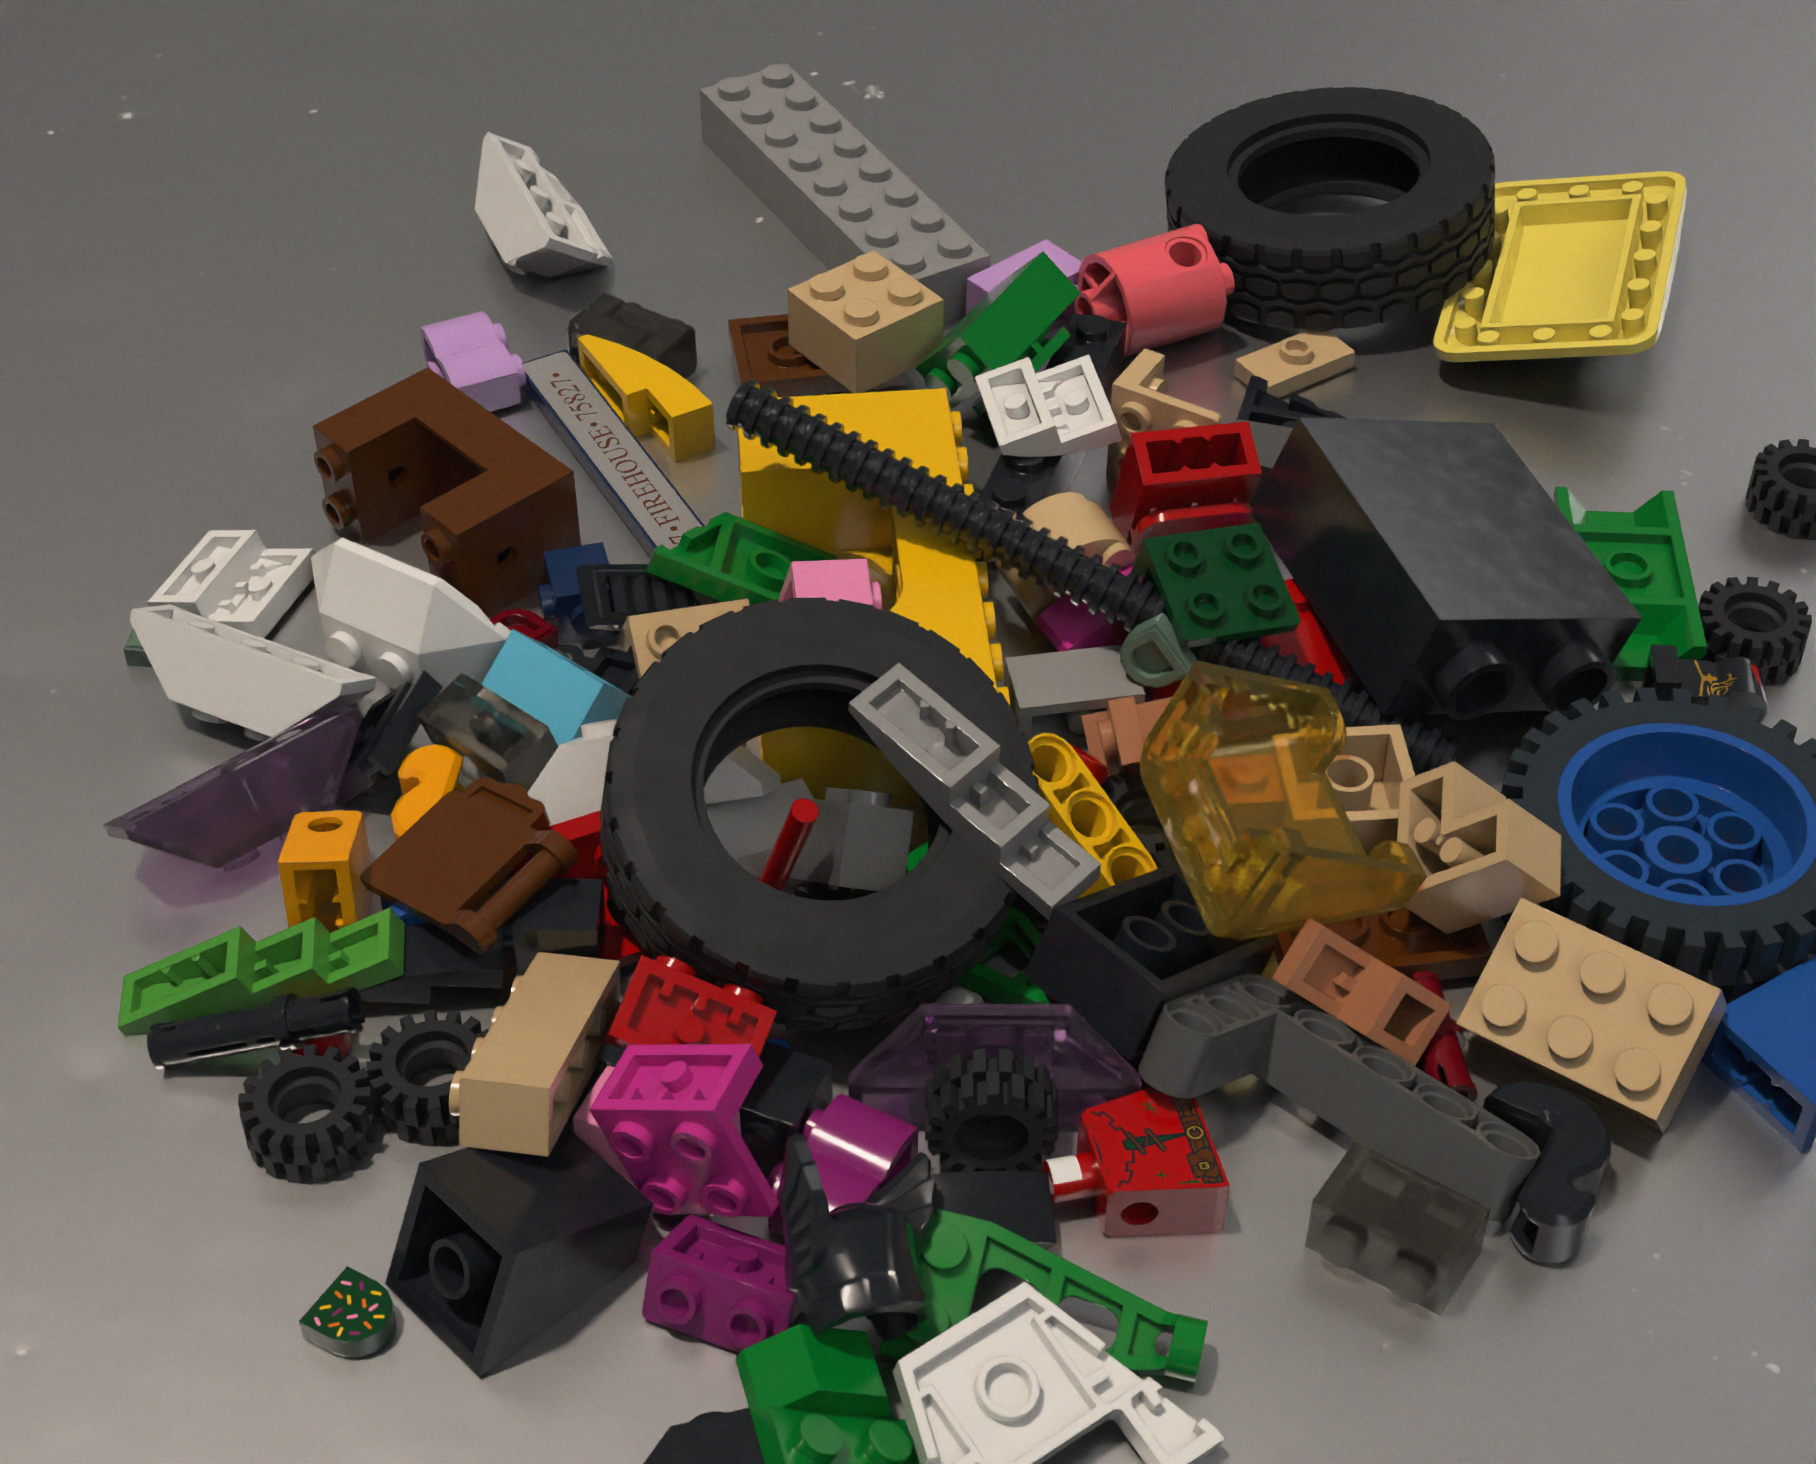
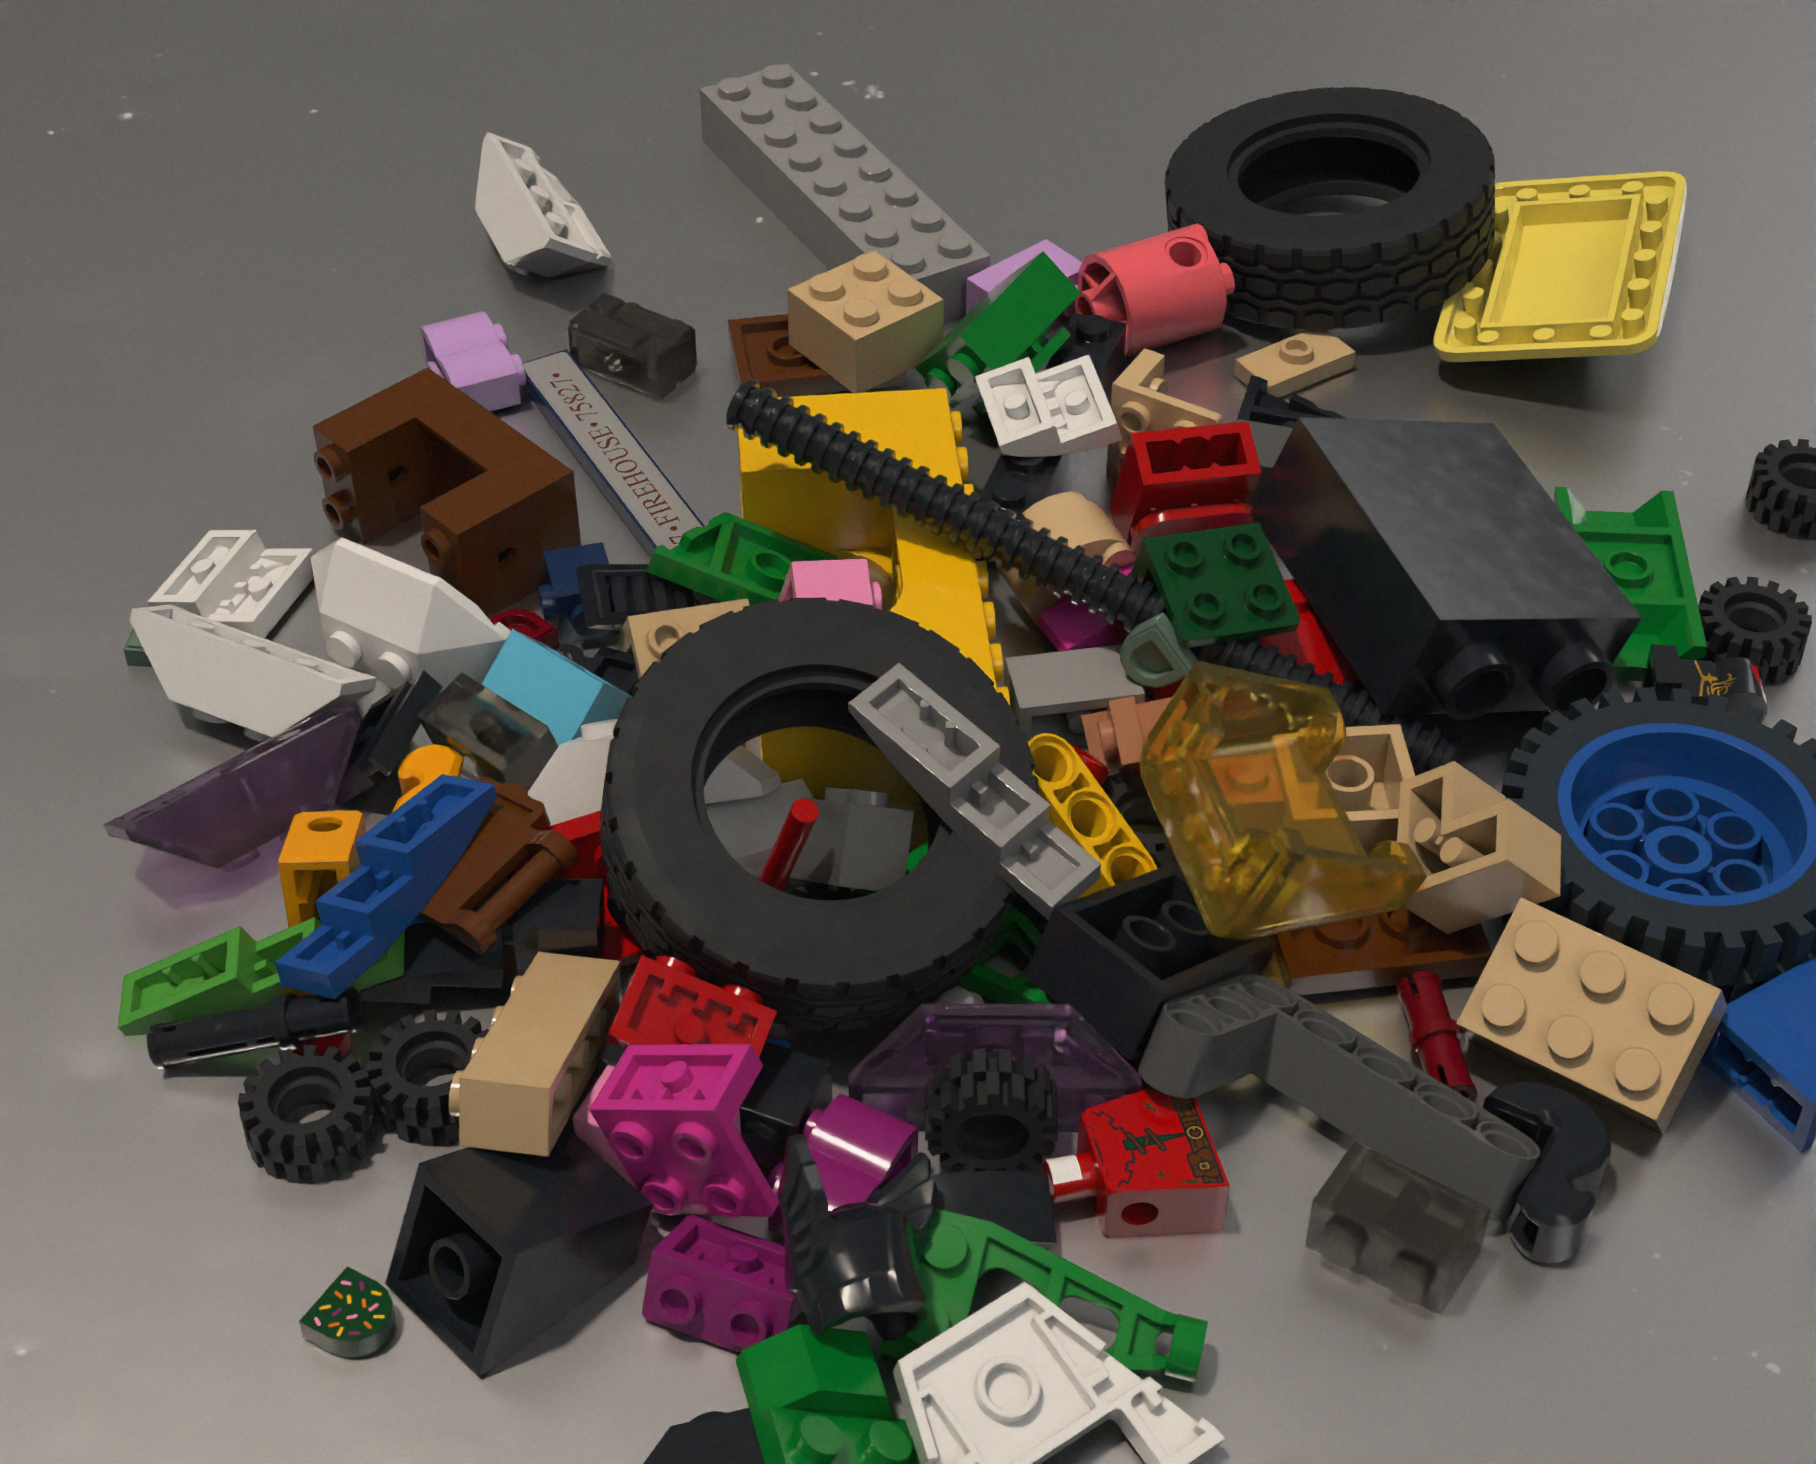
yellow slope [577,334,716,463] -> none
nougat brick [1272,917,1452,1066] -> none
none -> blue slope [275,774,497,999]

